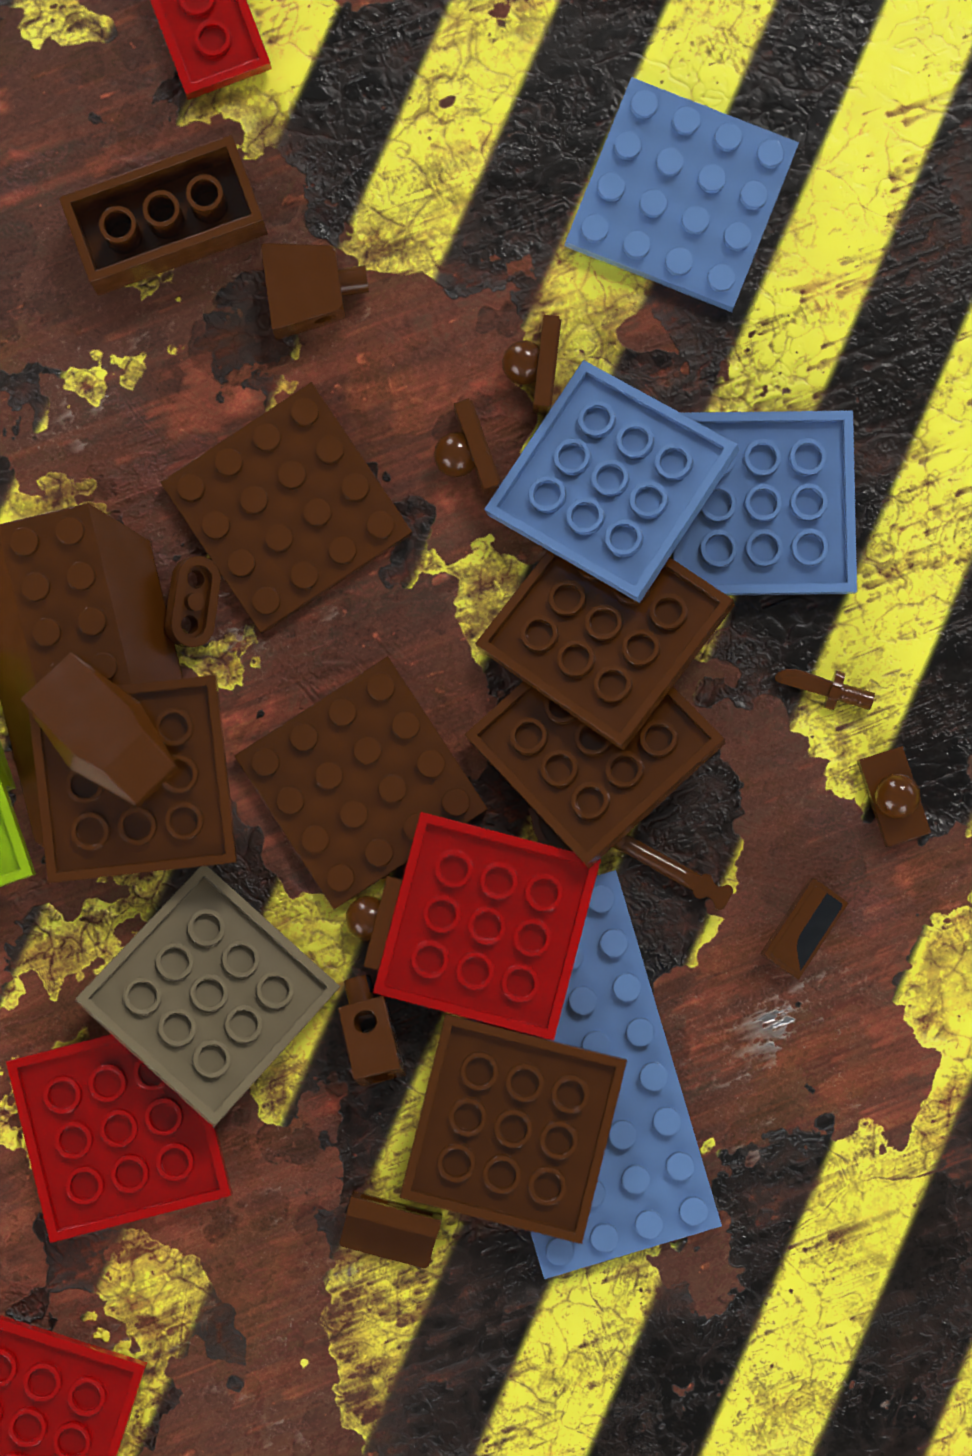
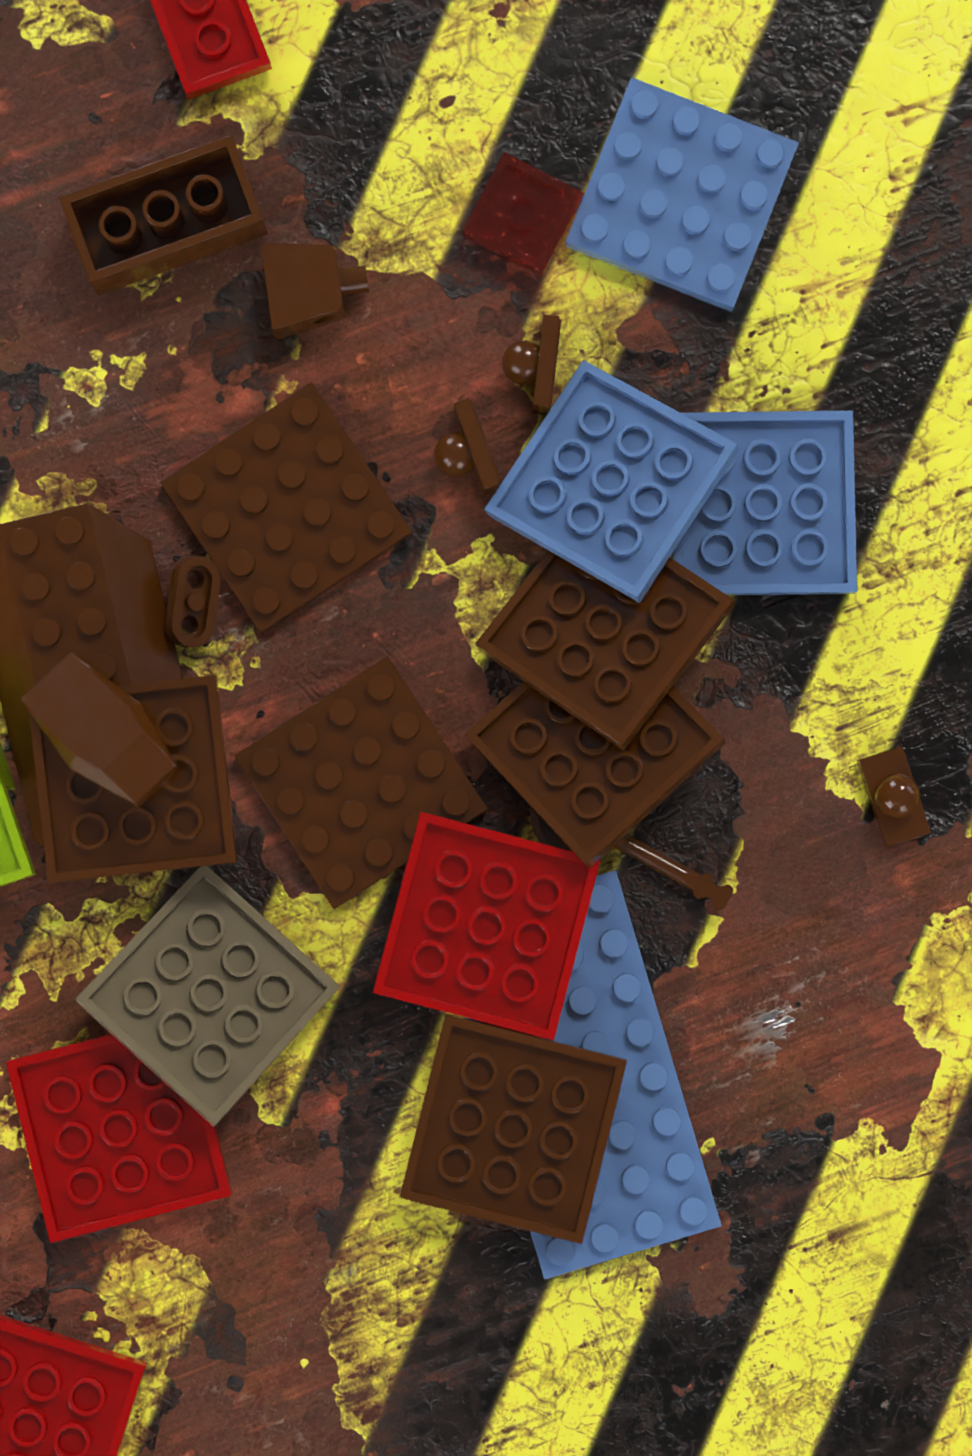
reddish brown torso [338,975,407,1087] -> none
reddish brown panel [340,1190,442,1269] -> none
reddish brown tile [346,876,402,970] -> none
reddish brown slope [760,878,848,980] -> none
reddish brown piece [775,669,875,710] -> none
none -> clear red plate [462,152,584,276]

